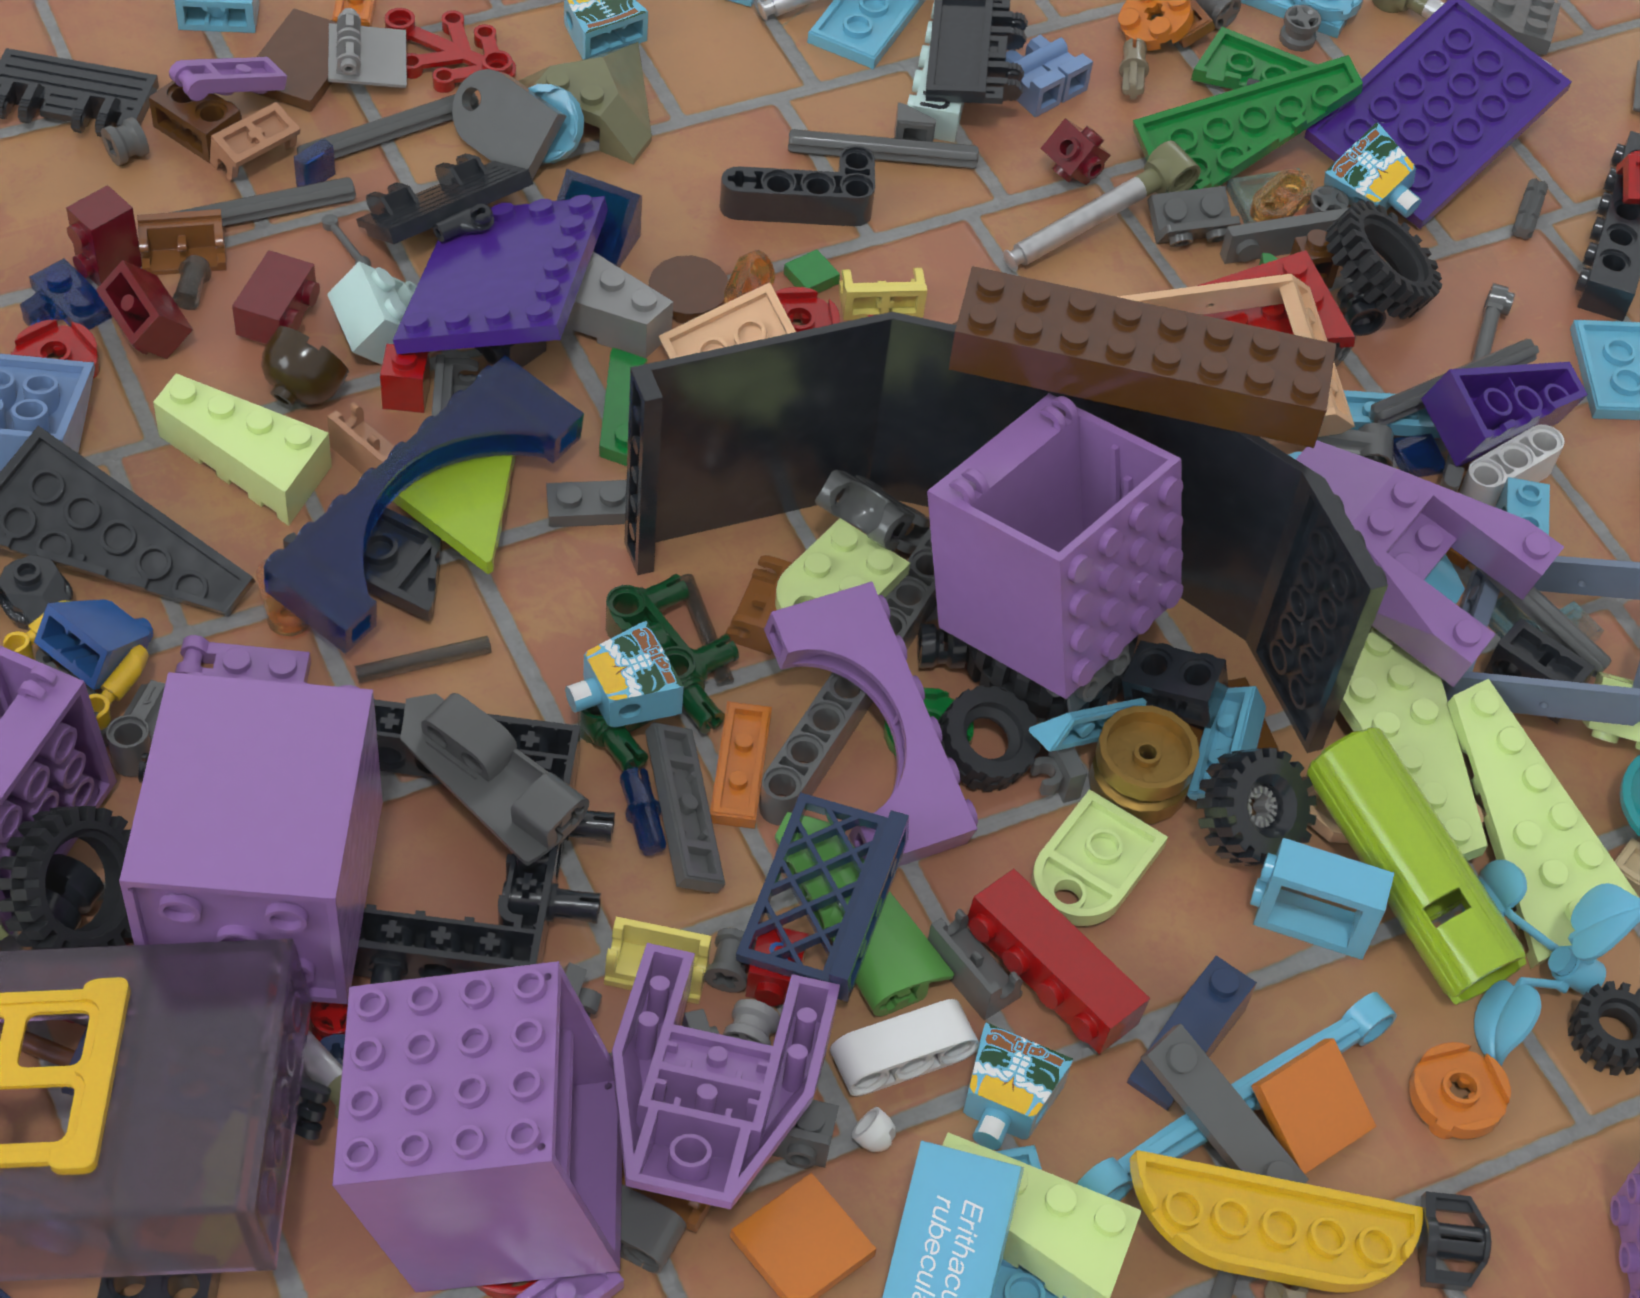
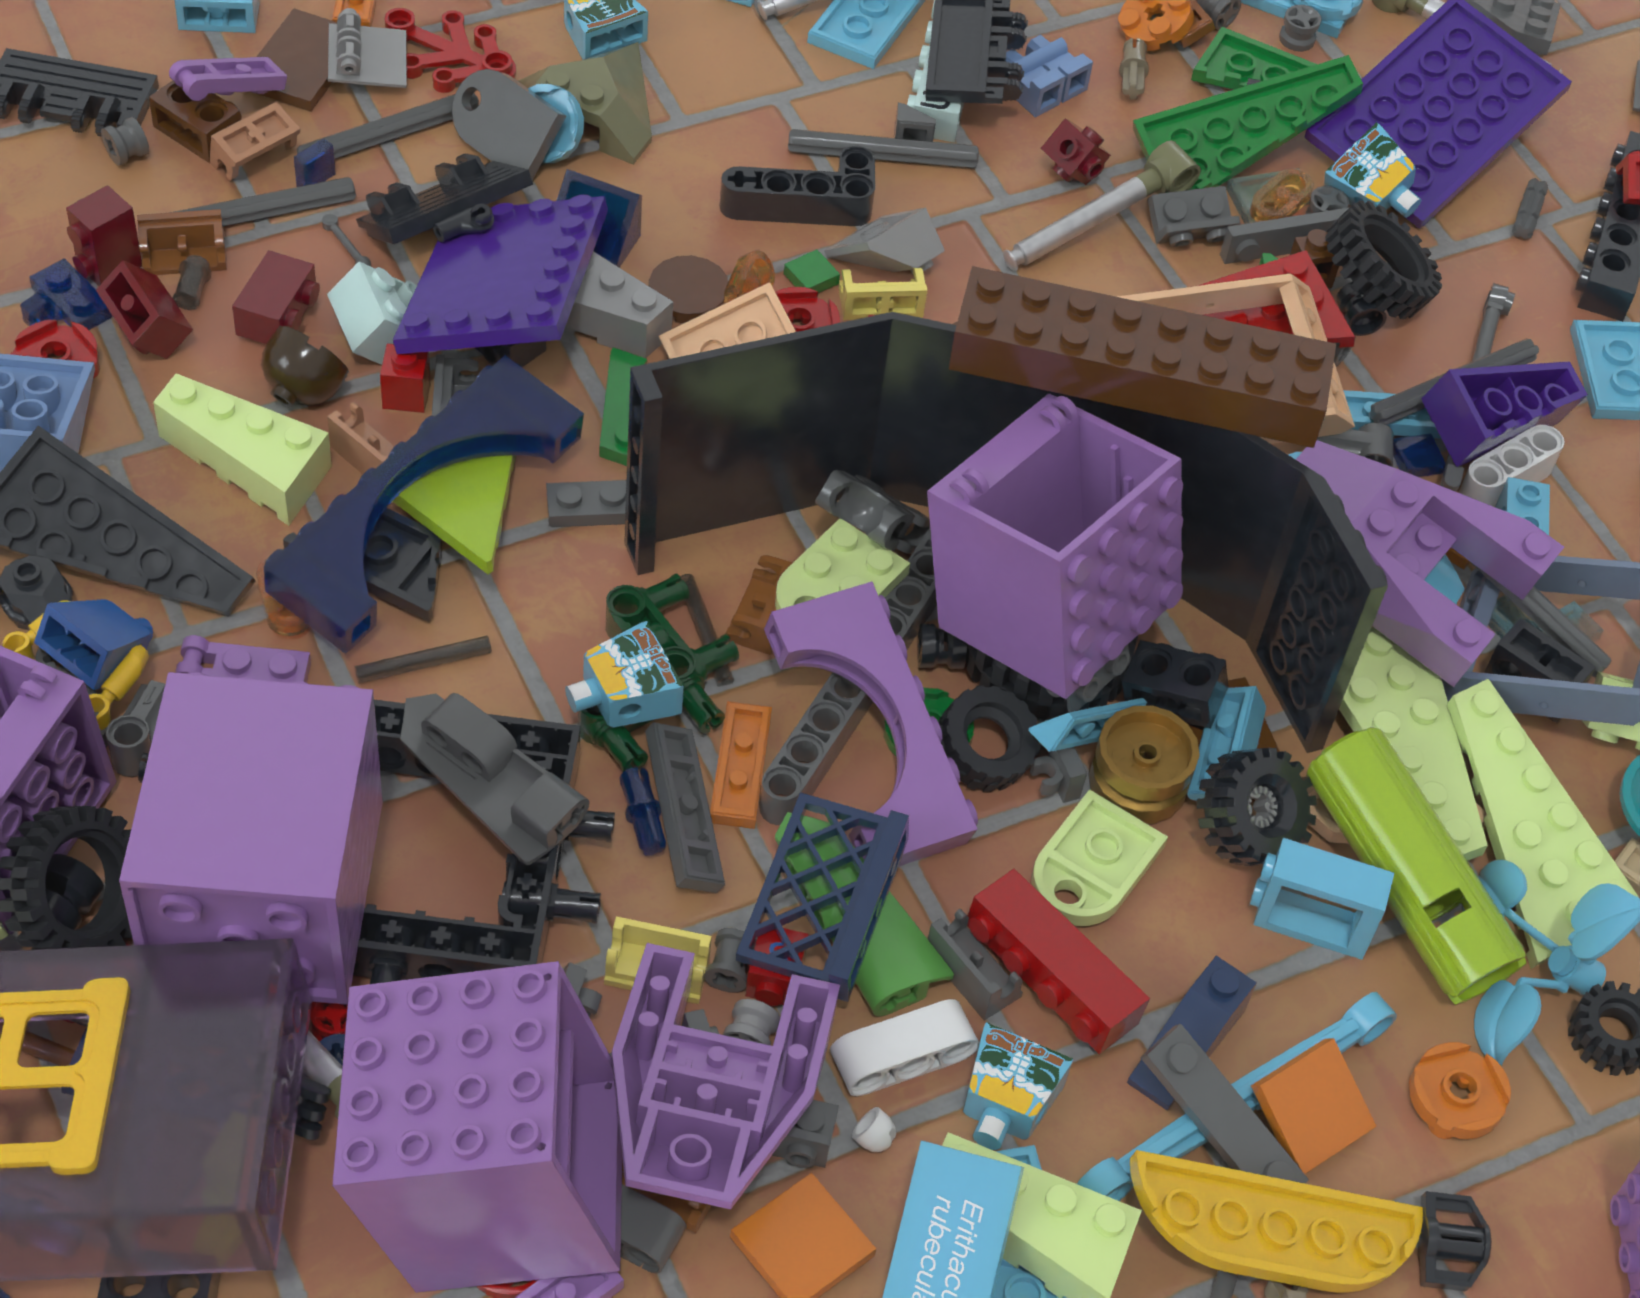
none -> light grey slope [824,207,945,274]

